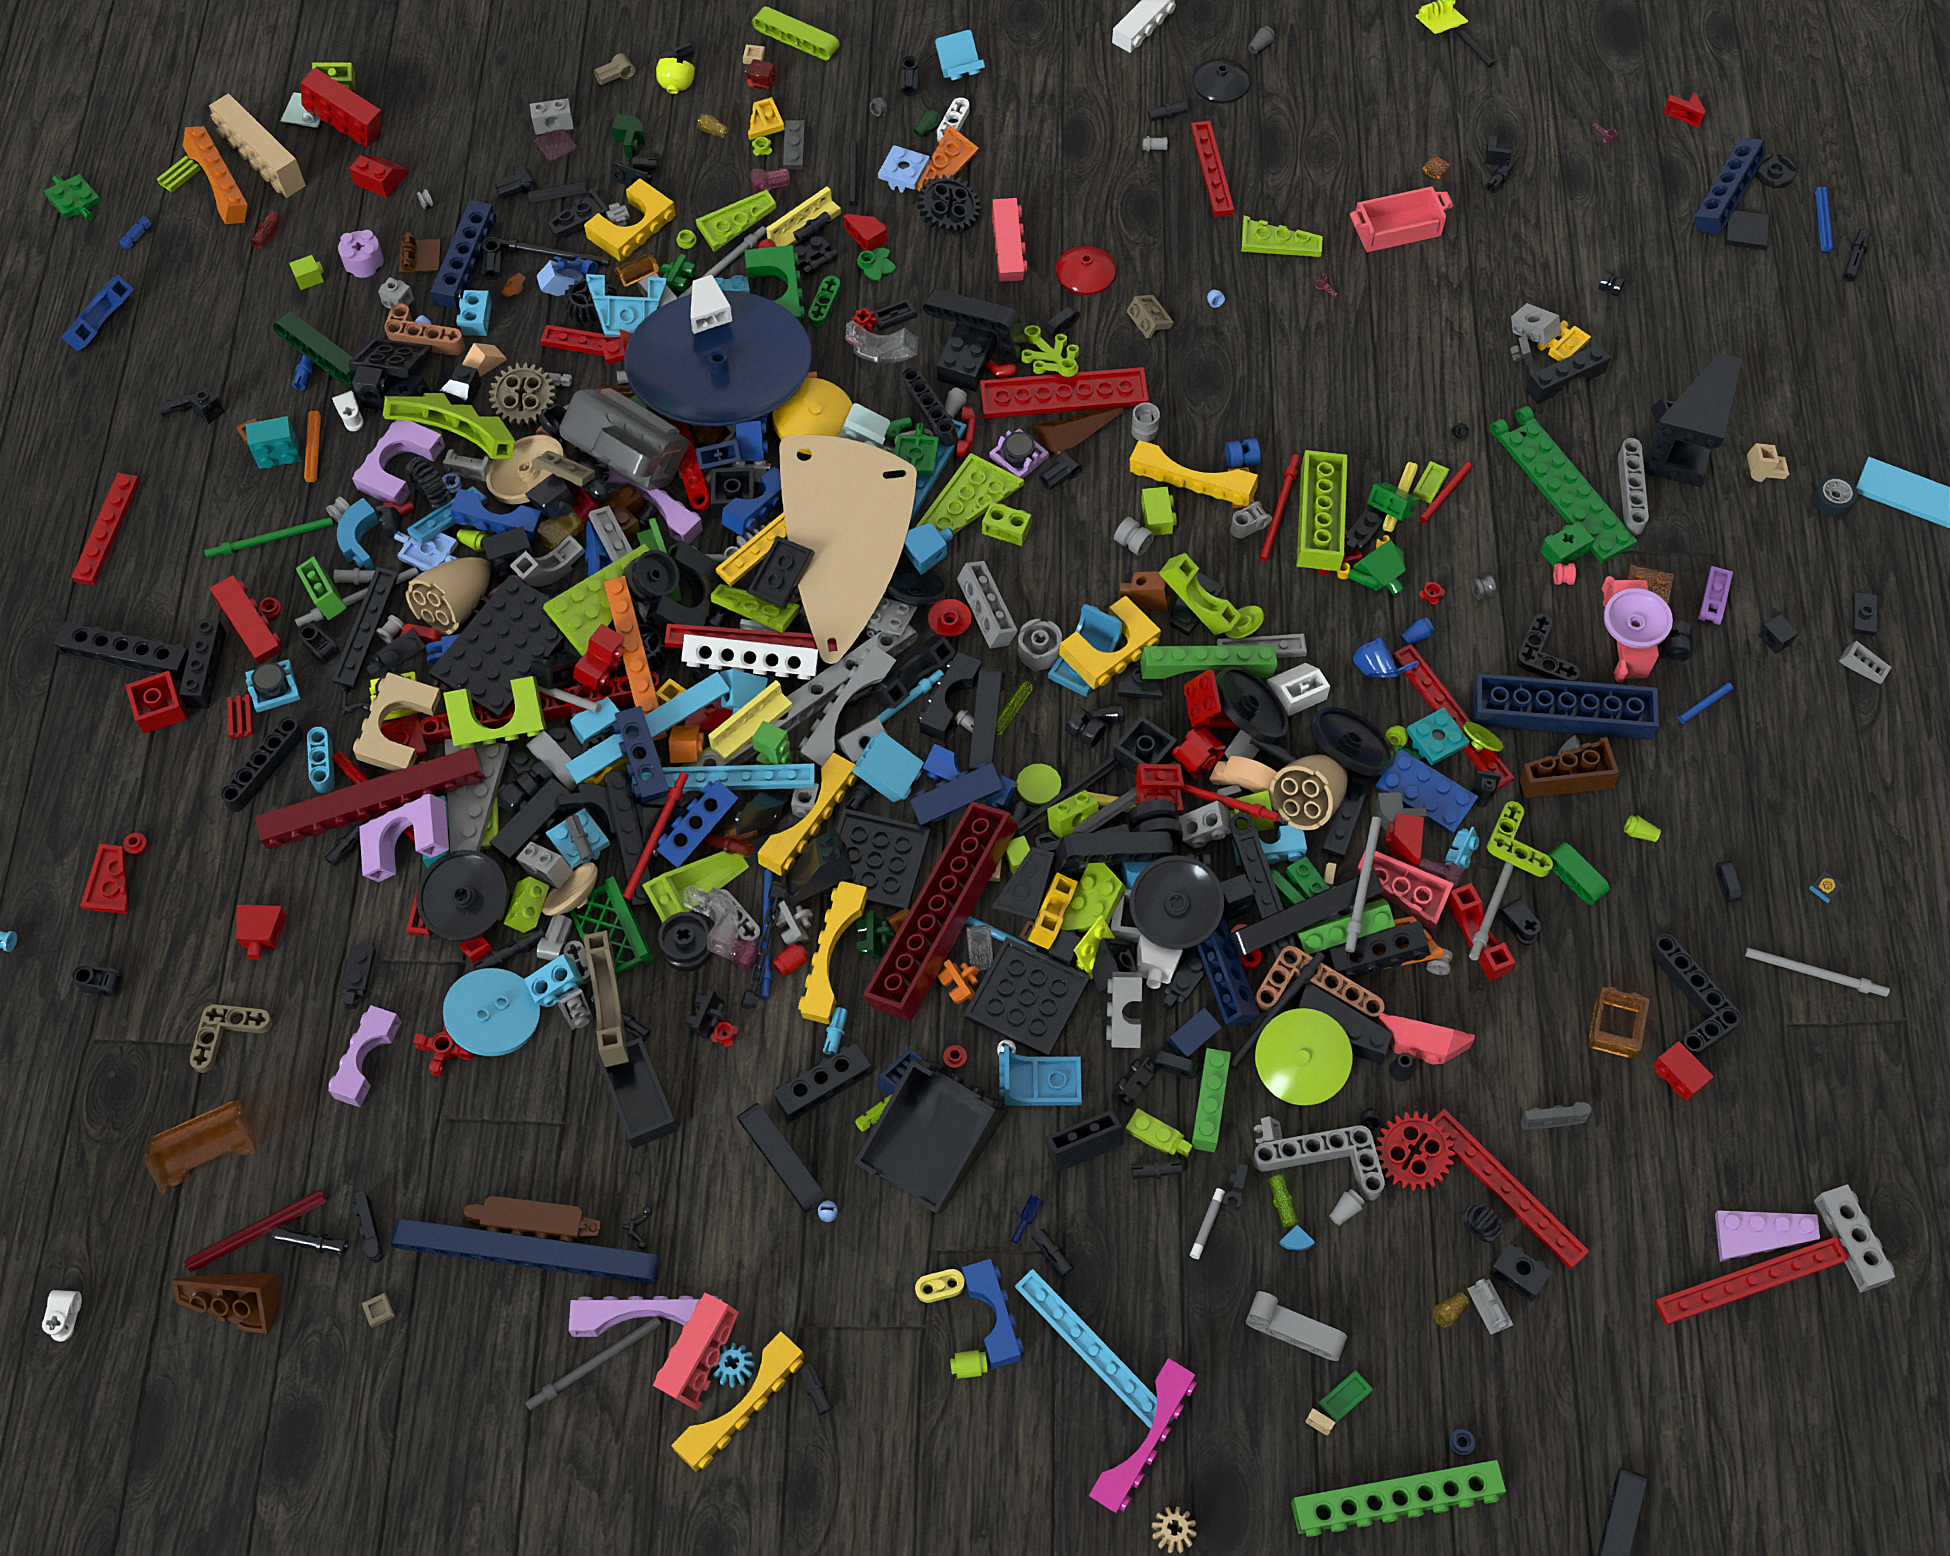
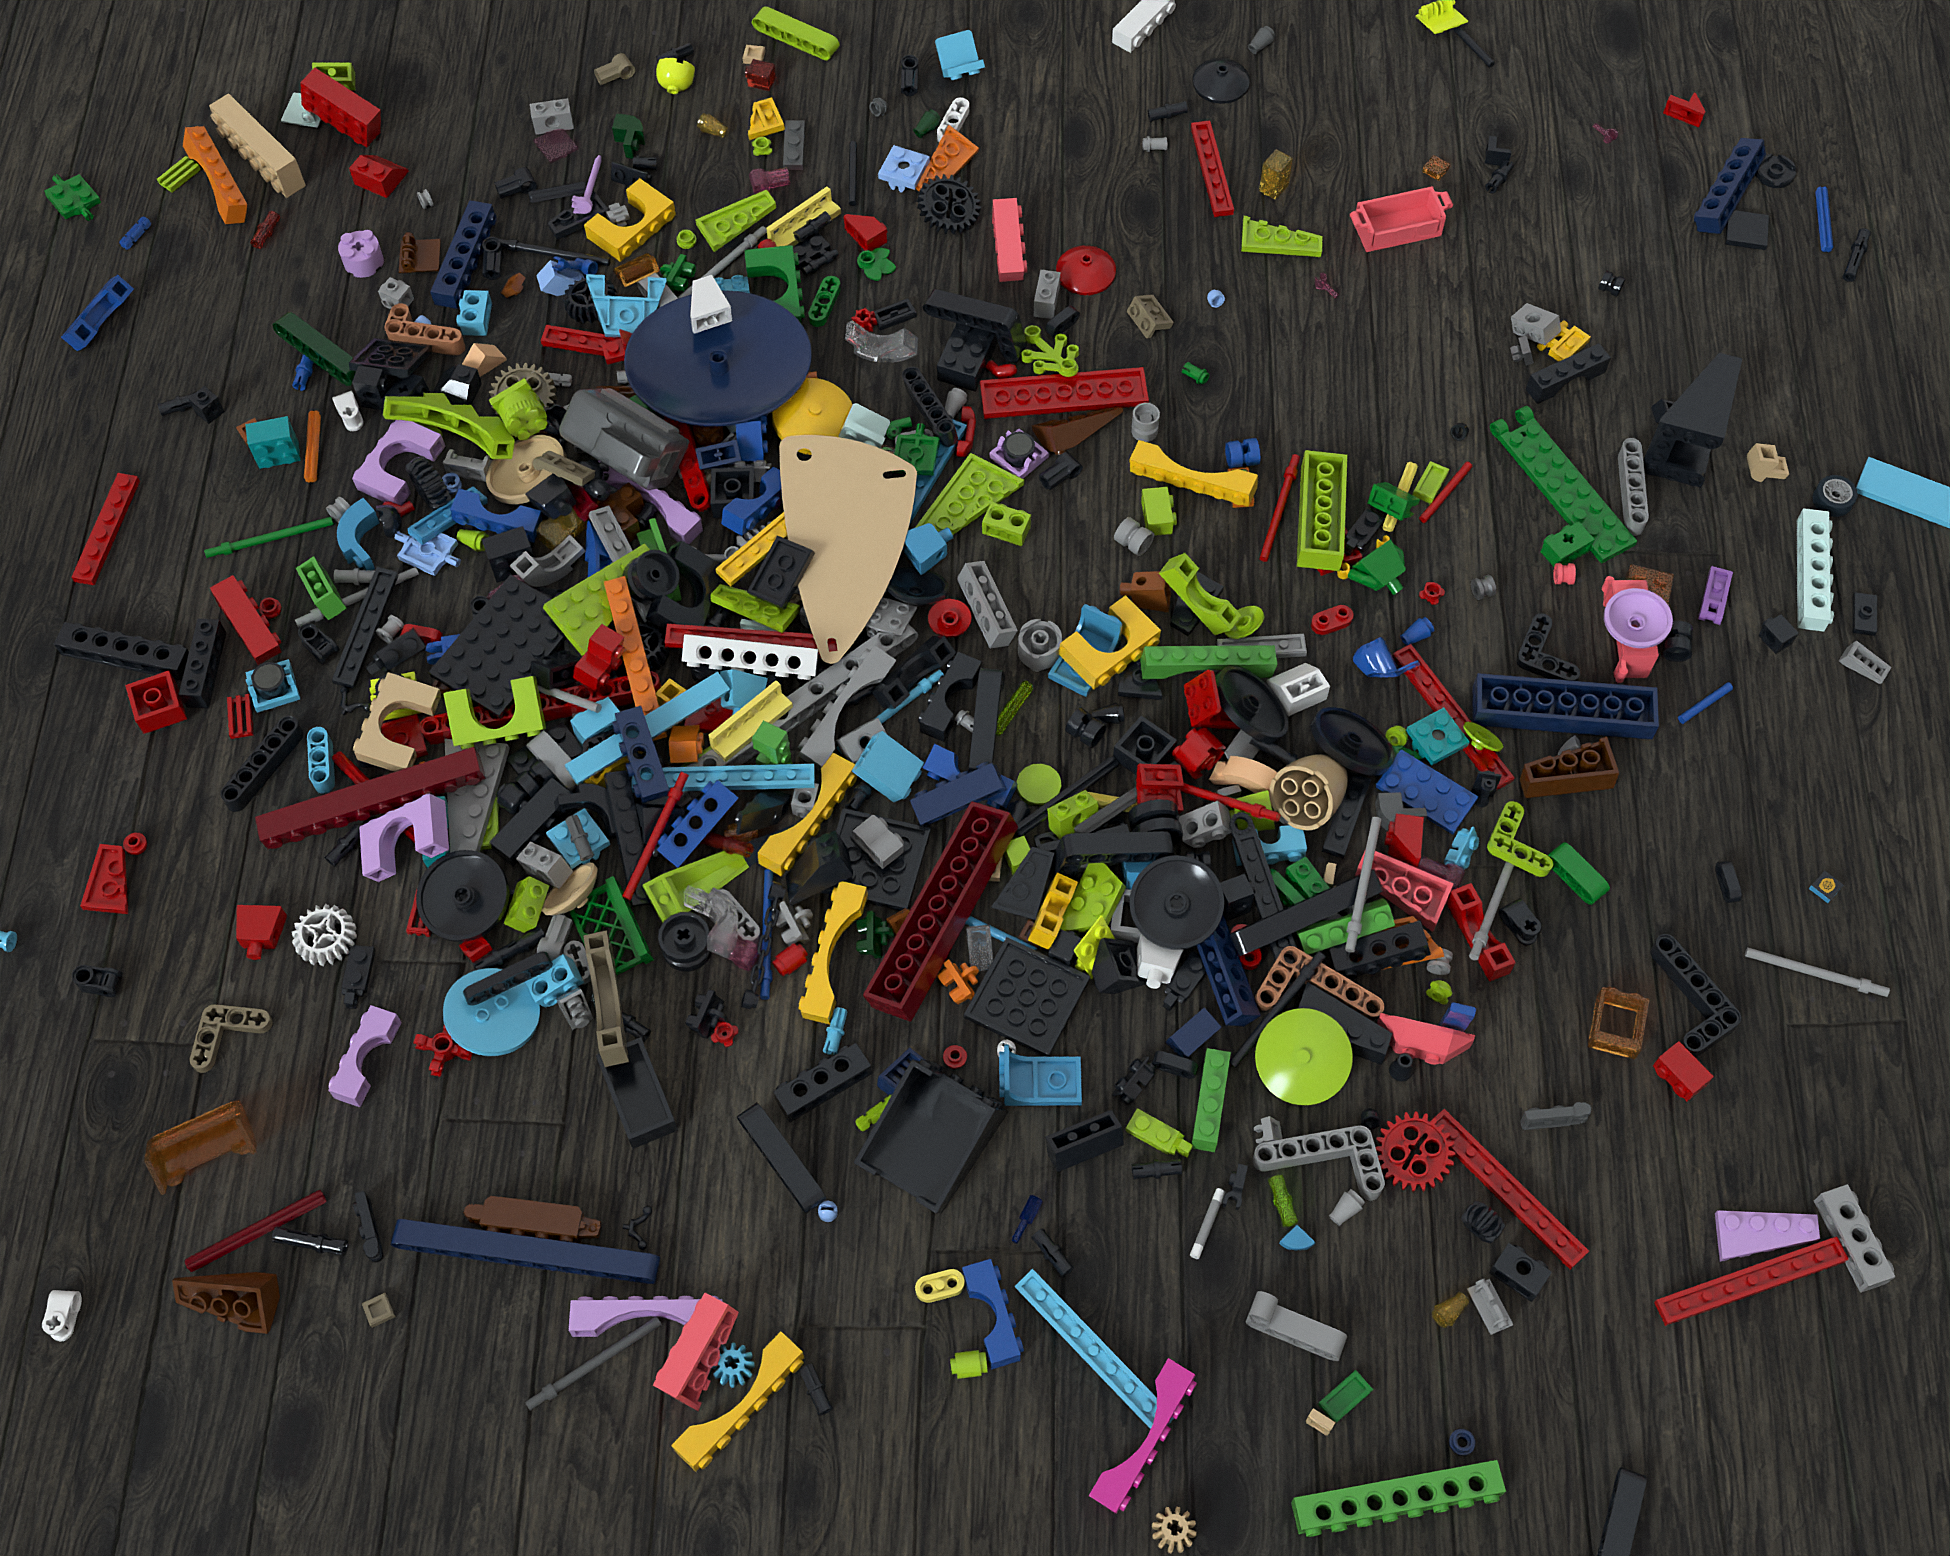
lime brick [289,255,324,290] -> none
tan cylinder [406,557,491,635] -> none
light grey arch [1106,972,1142,1048] -> none
light grey piece [1230,501,1272,538] -> none
lime cone [1624,815,1661,842] -> none
none -> white gear [292,904,357,966]
none -> black beam [463,952,553,1005]
none -> lime piece [489,378,548,440]
none -> lavender piece [572,155,602,214]
none -> light grey brick [852,815,904,869]
none -> light grey brick [1034,270,1061,319]
none -> green pin [1182,362,1209,384]
none -> clear yellow brick [1259,149,1293,200]
none -> red plate [1311,605,1353,635]
none -> lime plate [1426,980,1452,1004]
none -> blue tile [1438,1002,1476,1032]
none -> light aqua brick [1797,508,1834,632]

